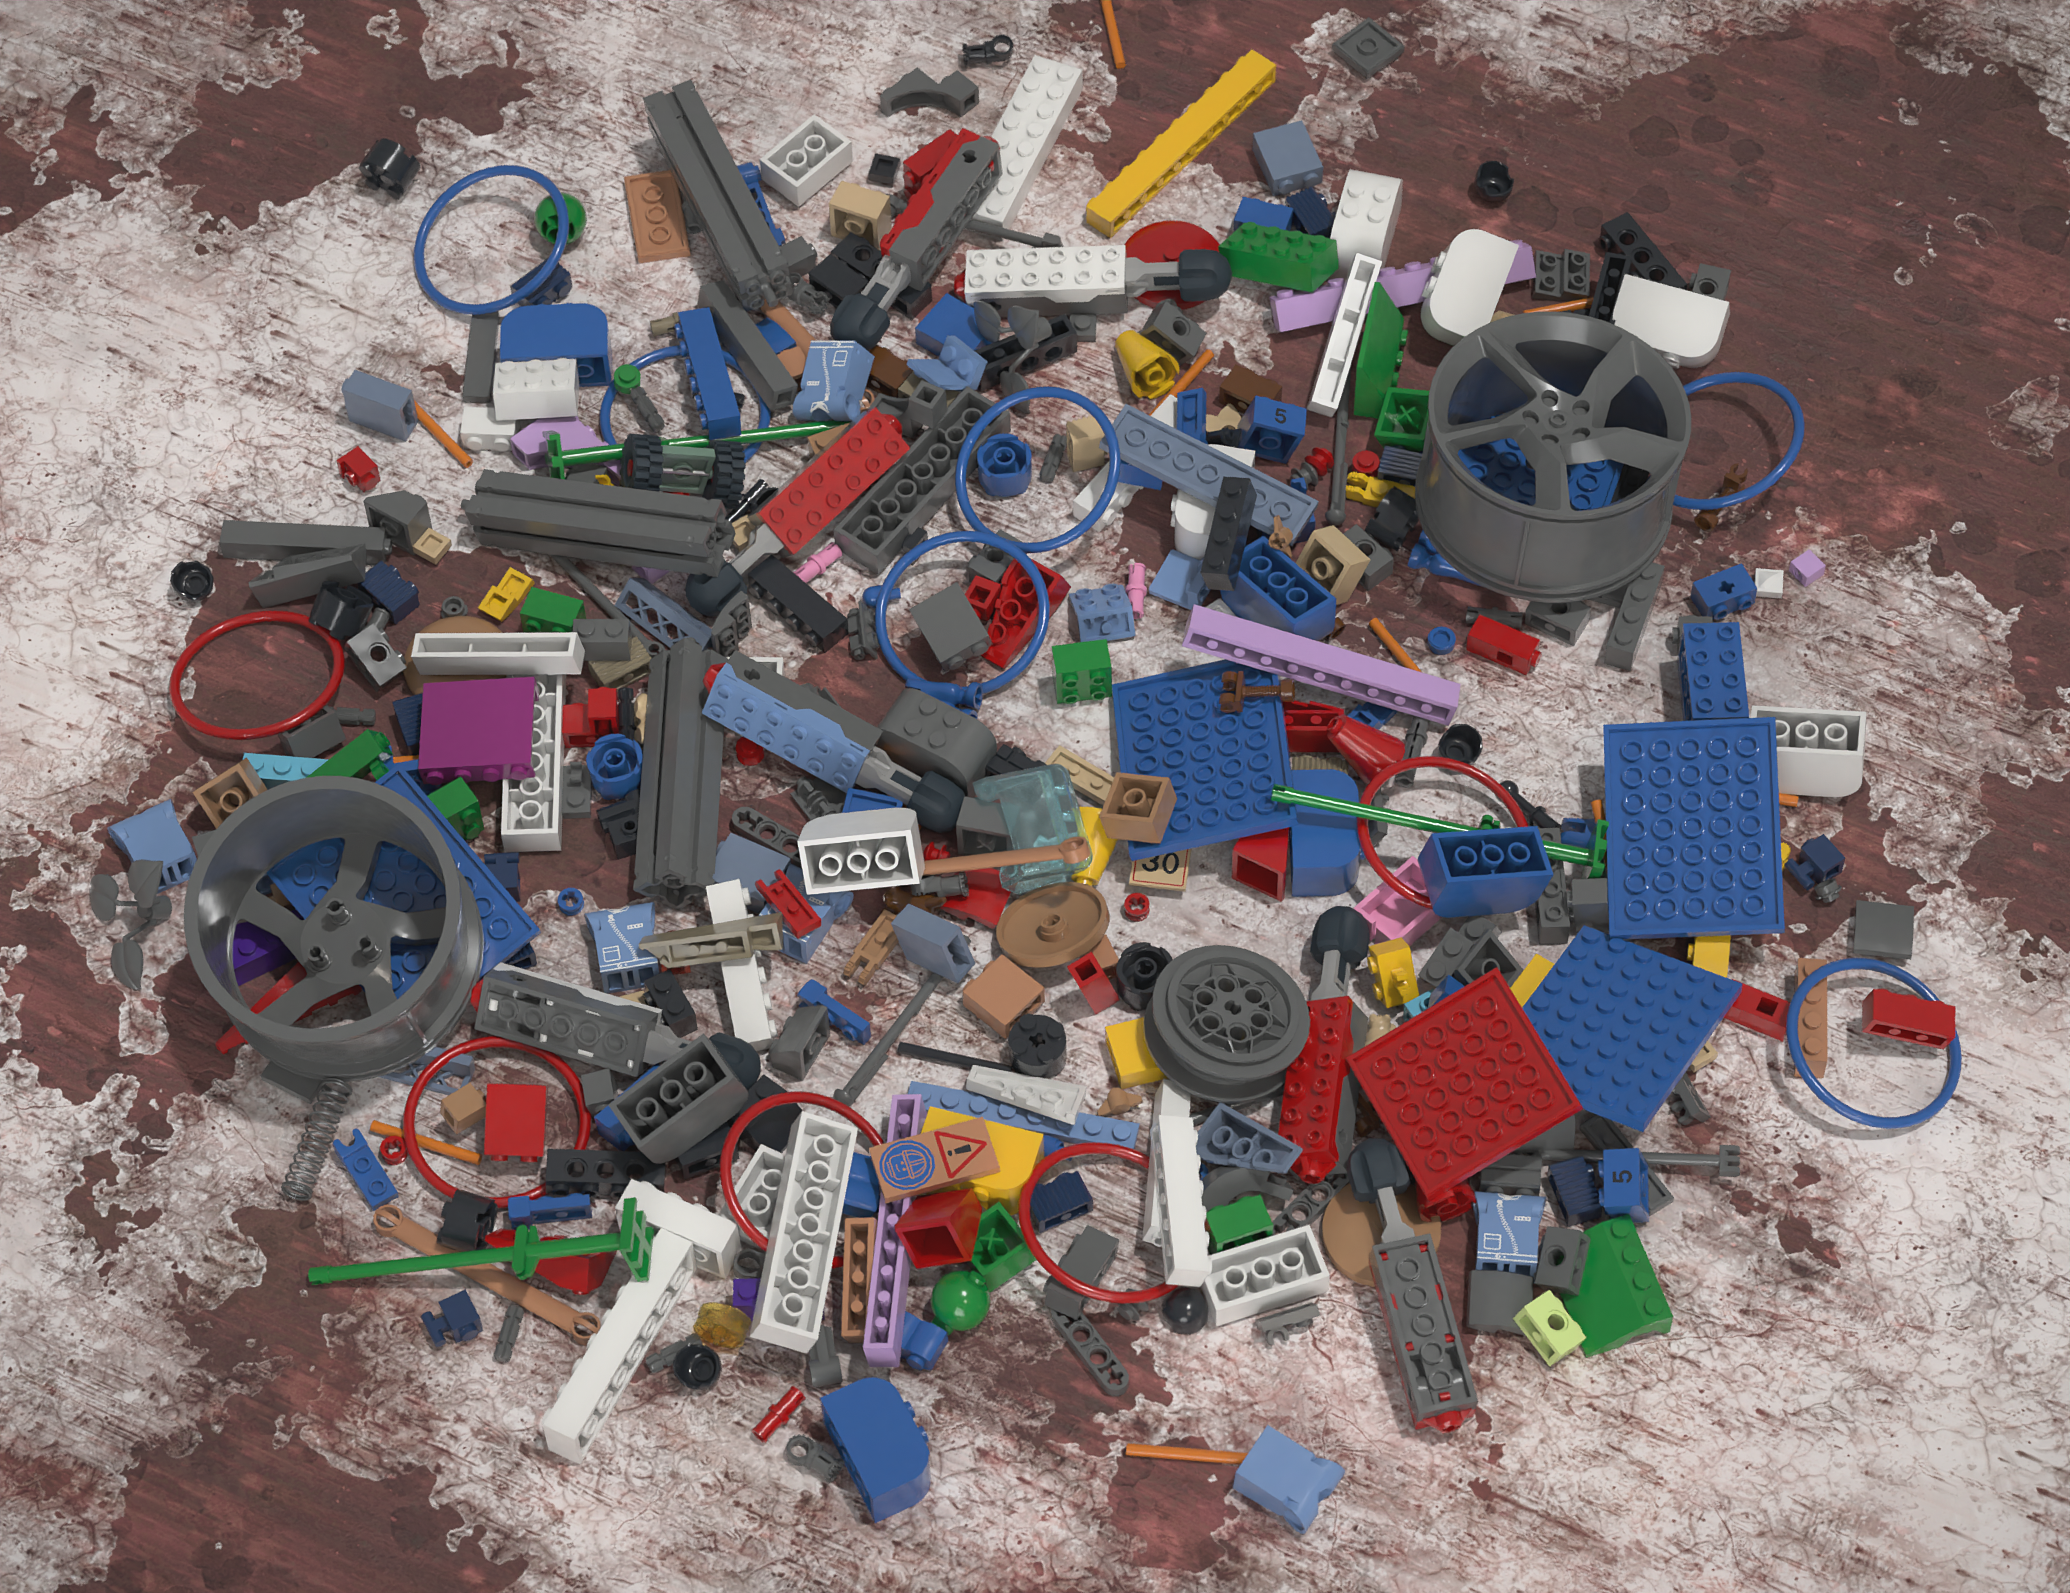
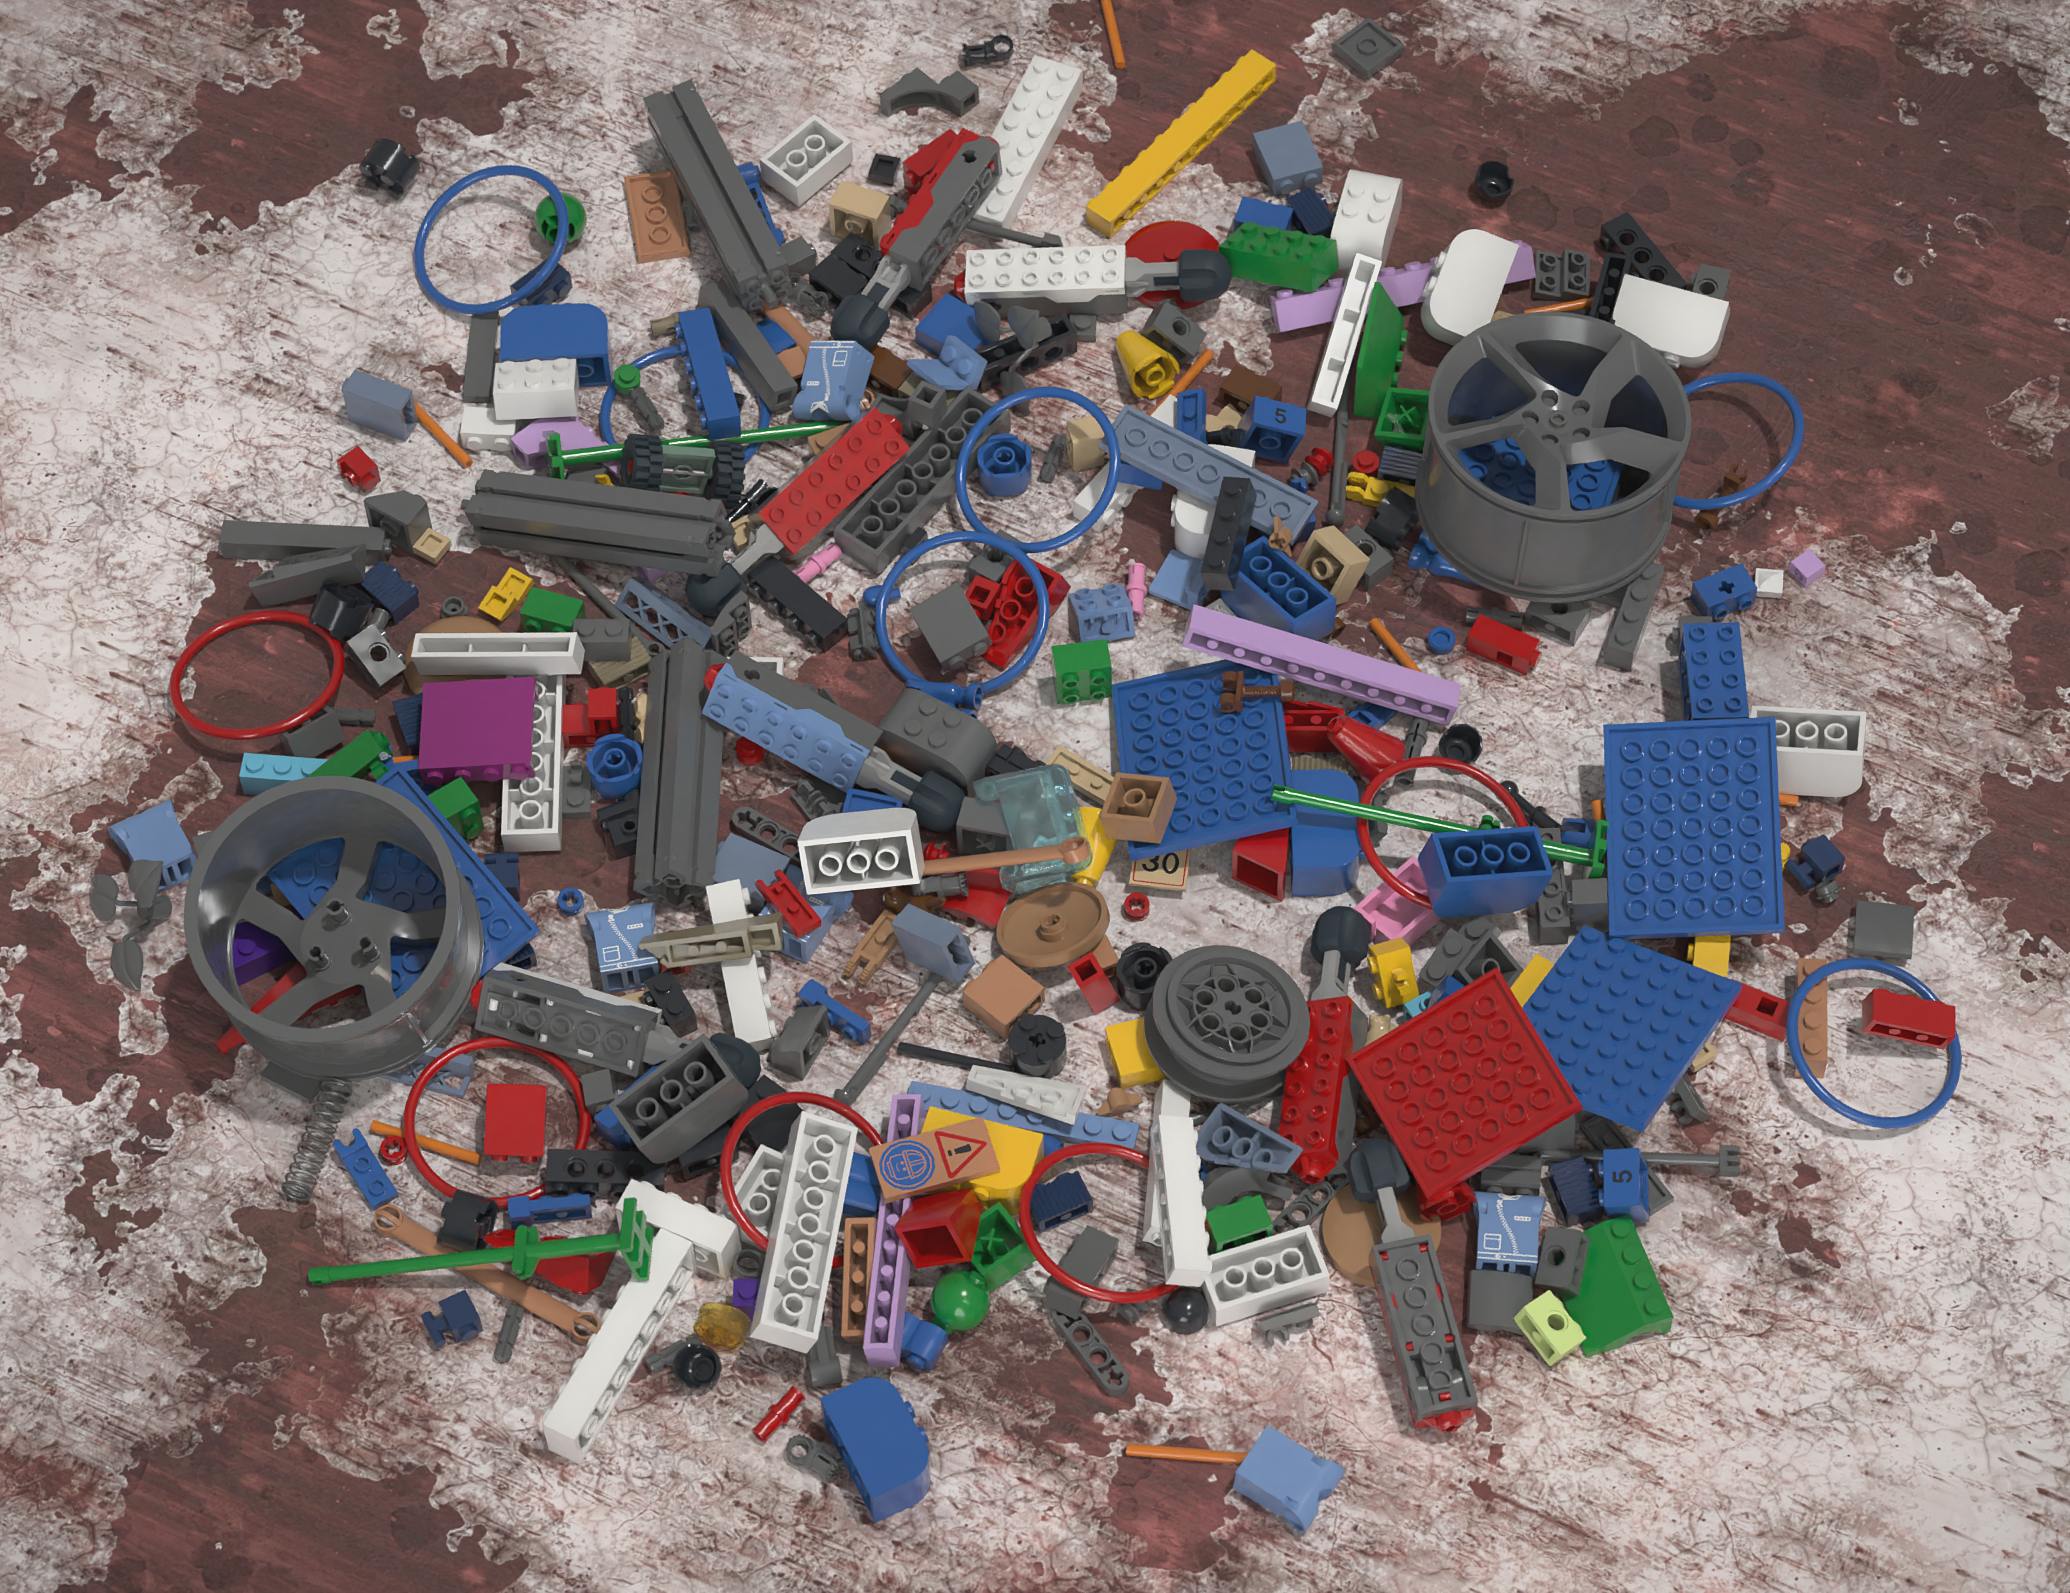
black hair [170,560,214,602] -> none
medium nougat brick [192,758,268,829] -> none
medium nougat brick [440,1083,486,1135] -> none

